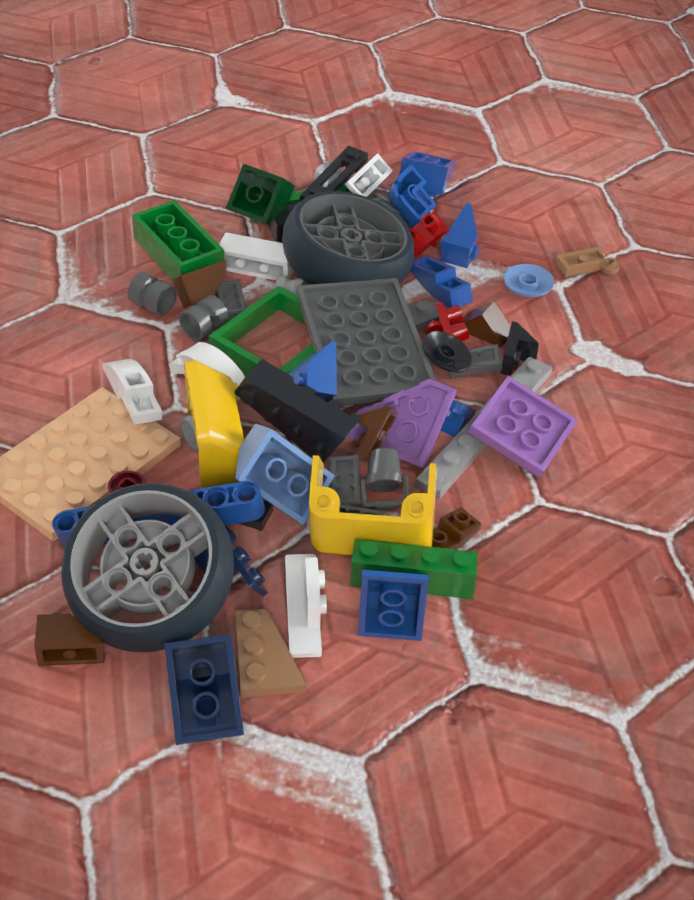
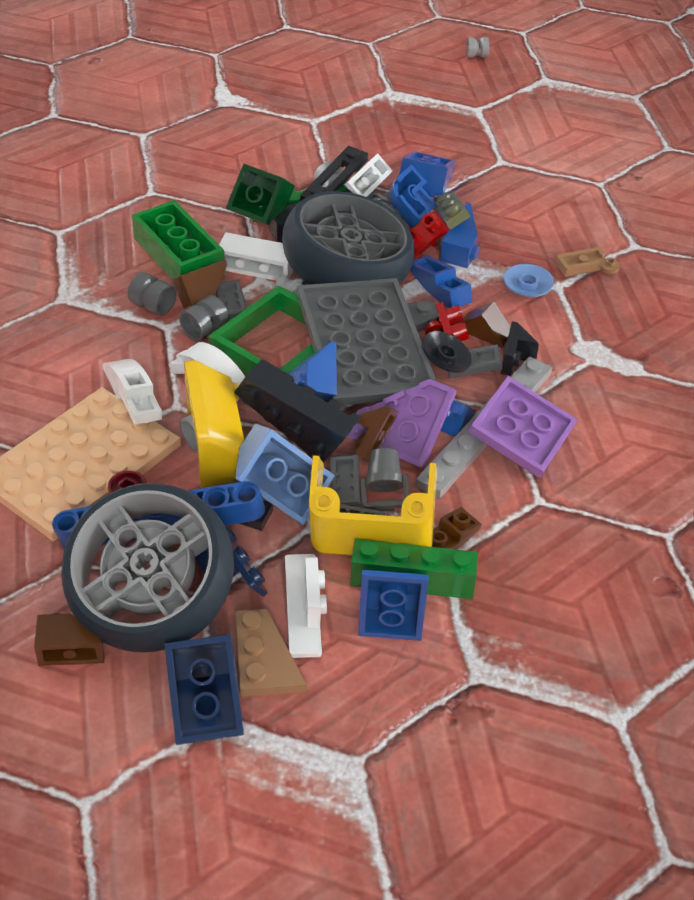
none -> olive plate [435,191,471,230]
none -> light grey wheel [466,37,489,58]

